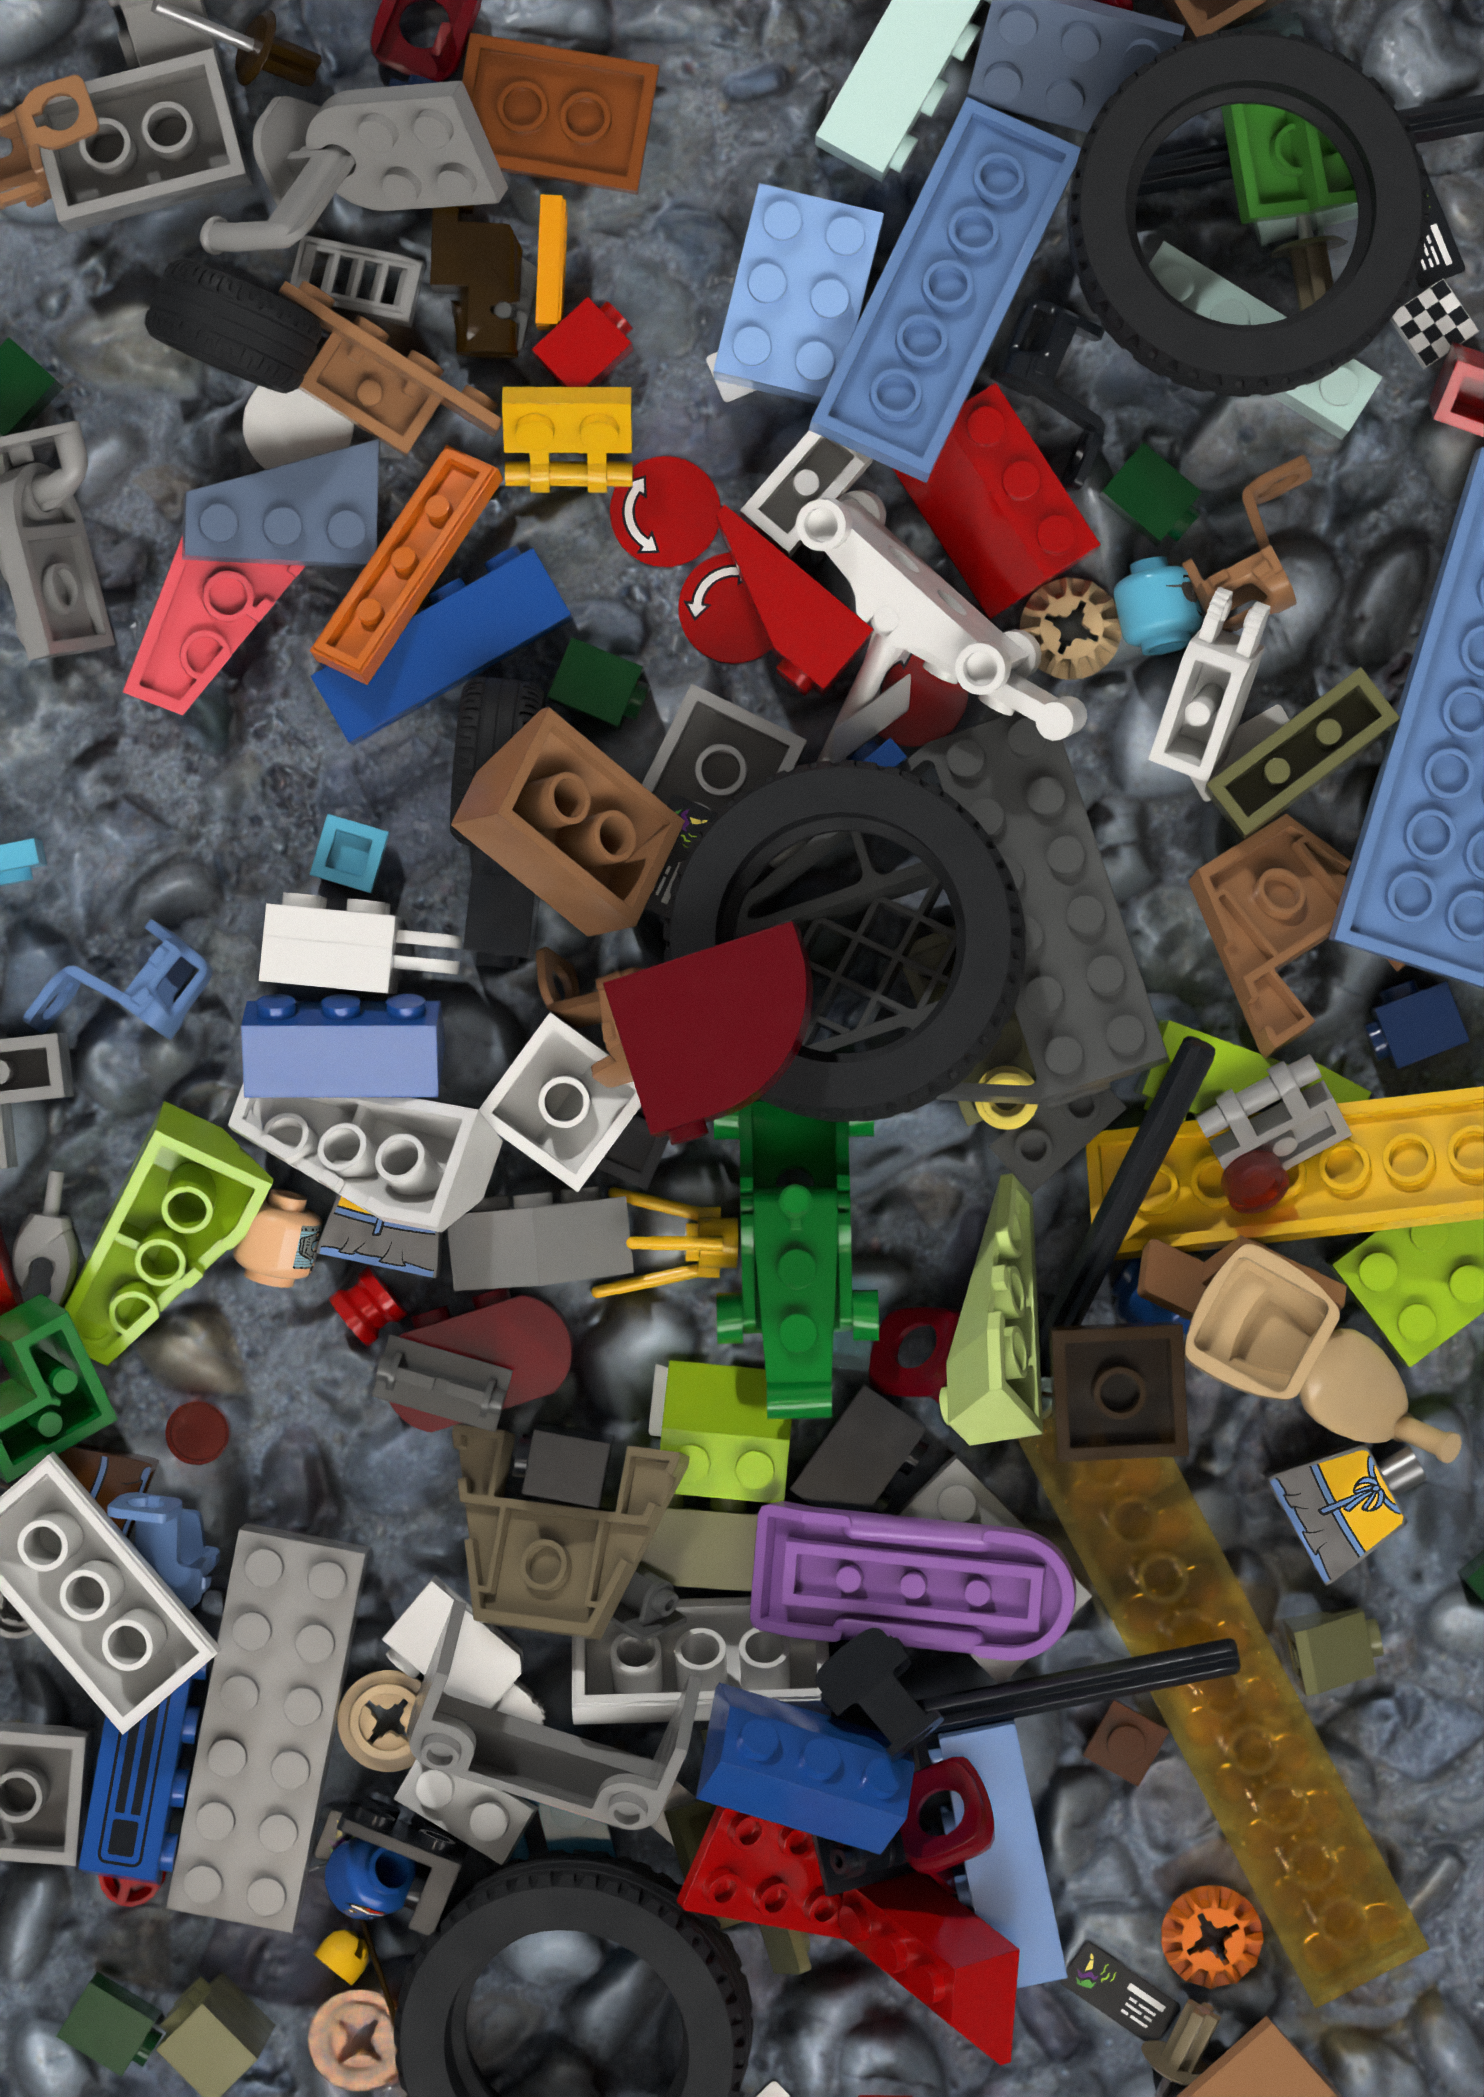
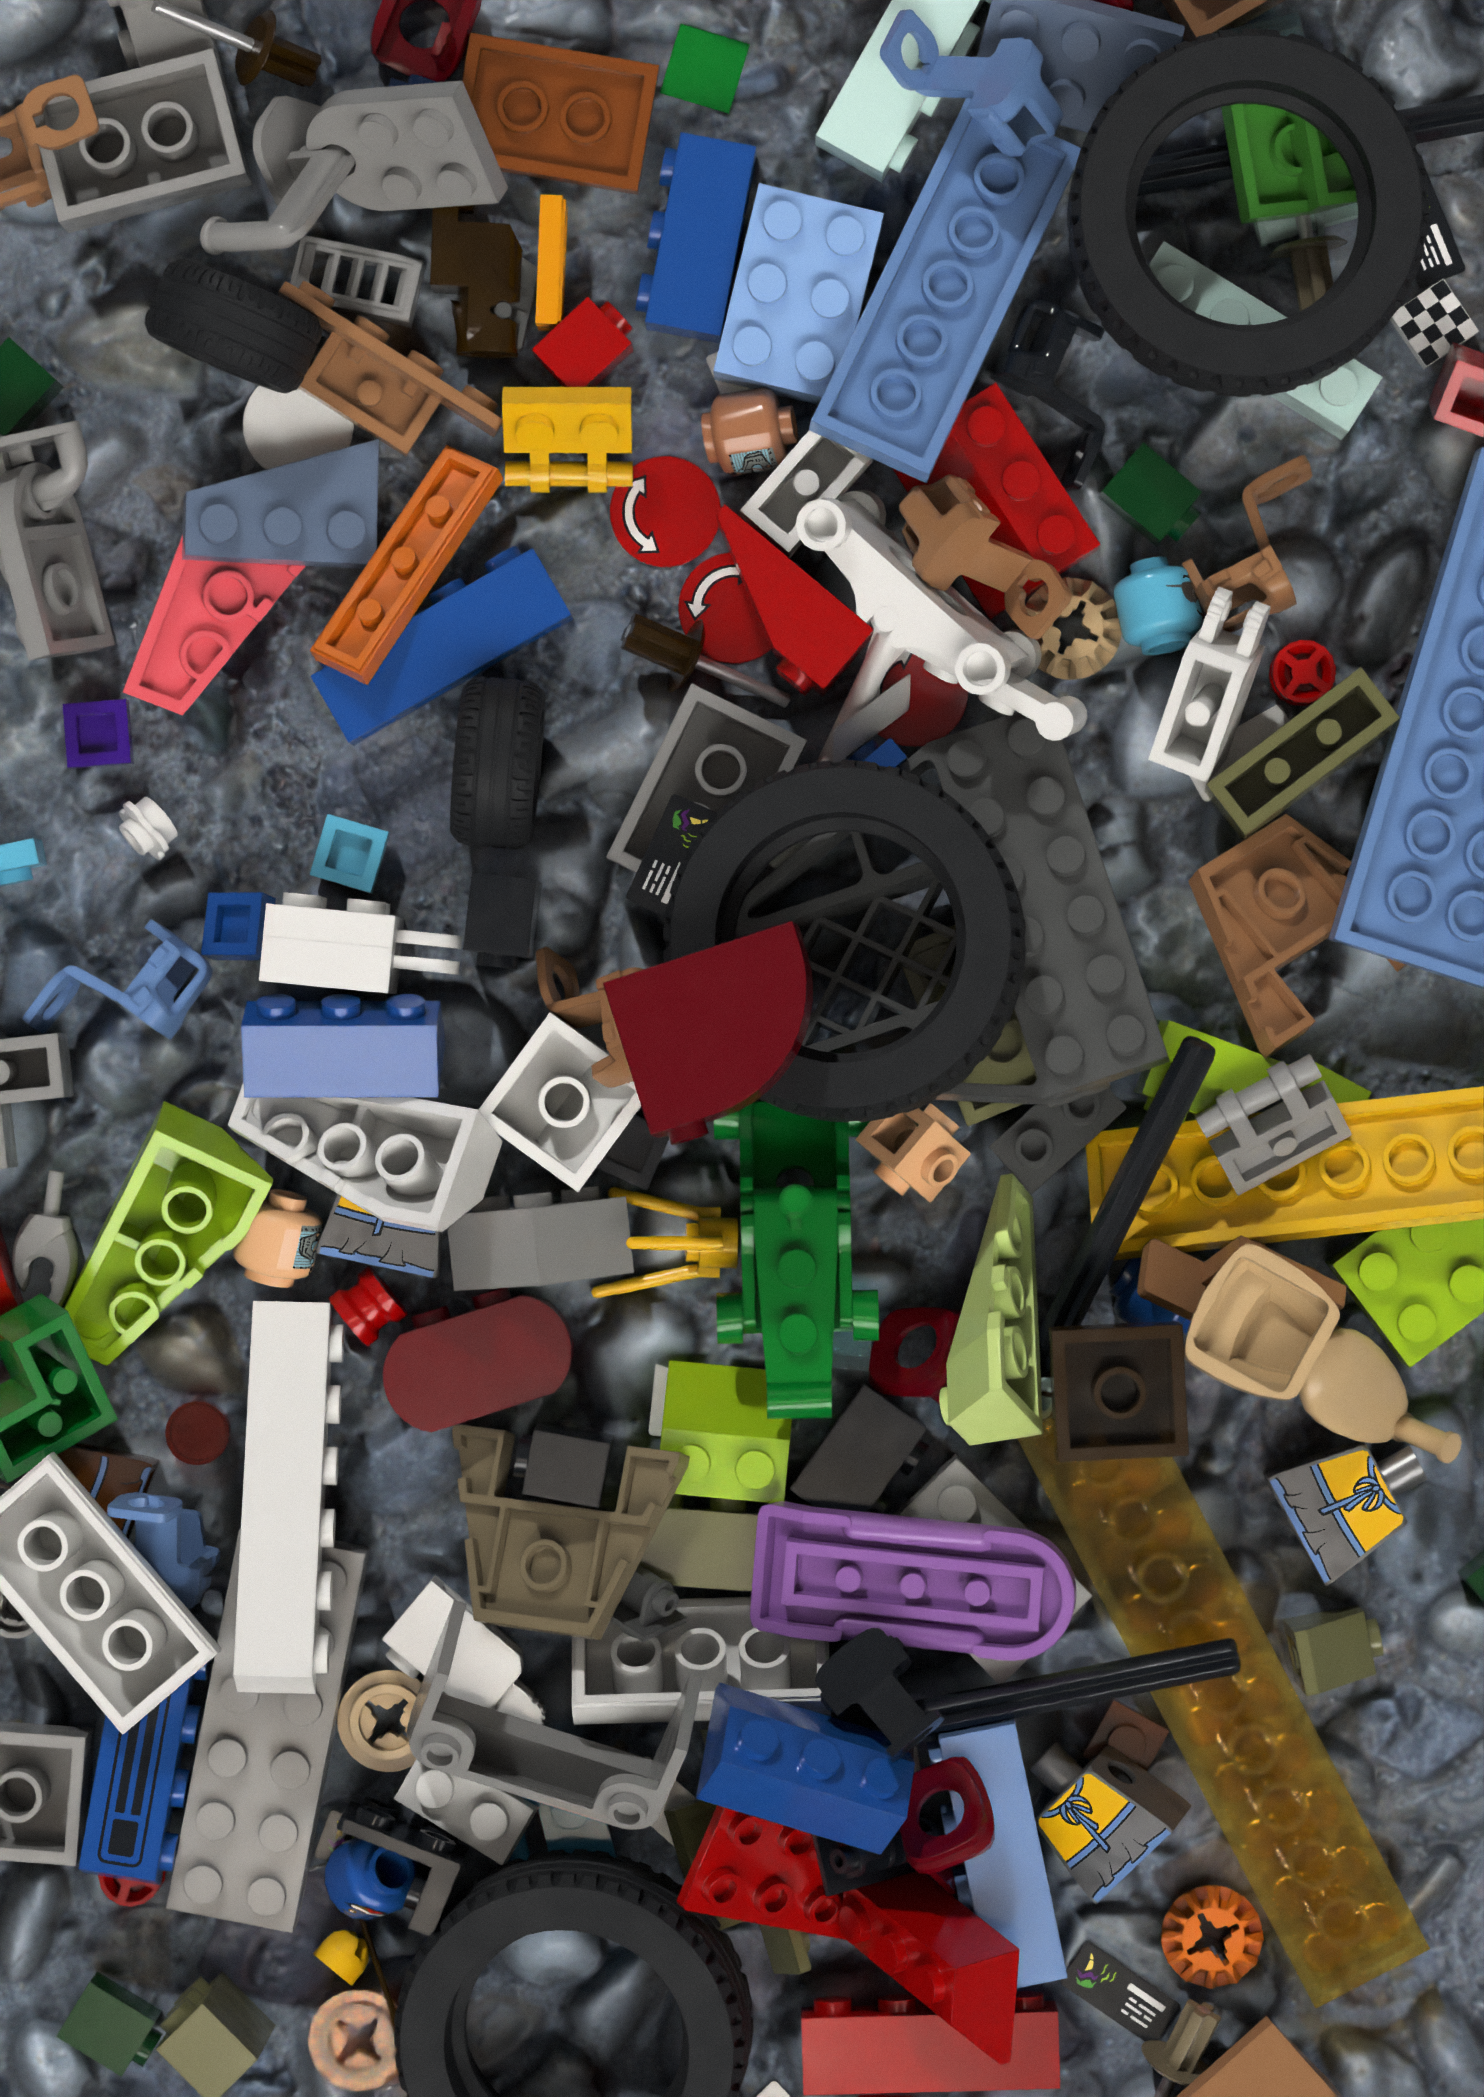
dark grey hinge [372,1334,513,1432] -> none
medium nougat slope [451,707,685,937] -> none
dark green brick [547,637,651,729] -> none
light yellow plate [975,1066,1038,1130] -> none
clear red tile [1221,1150,1290,1214] -> none
dark blue brick [1364,979,1470,1069] -> none
none -> dark purple plate [62,699,134,769]
none -> white plate [119,797,178,860]
none -> blue plate [201,892,276,961]
none -> white brick [233,1301,344,1694]
none -> dark brown piece [621,613,791,708]
none -> blue brick [635,132,757,343]
none -> green sticker [660,24,750,114]
none -> nougat head [701,387,798,476]
none -> red brick [801,1991,1060,2096]
none -> light nougat brick [855,1103,971,1203]
none -> medium blue piece [880,9,1063,157]
none -> medium nougat piece [899,474,1072,640]
none -> torso [1029,1742,1192,1904]
none -> red wheel [1268,640,1336,706]

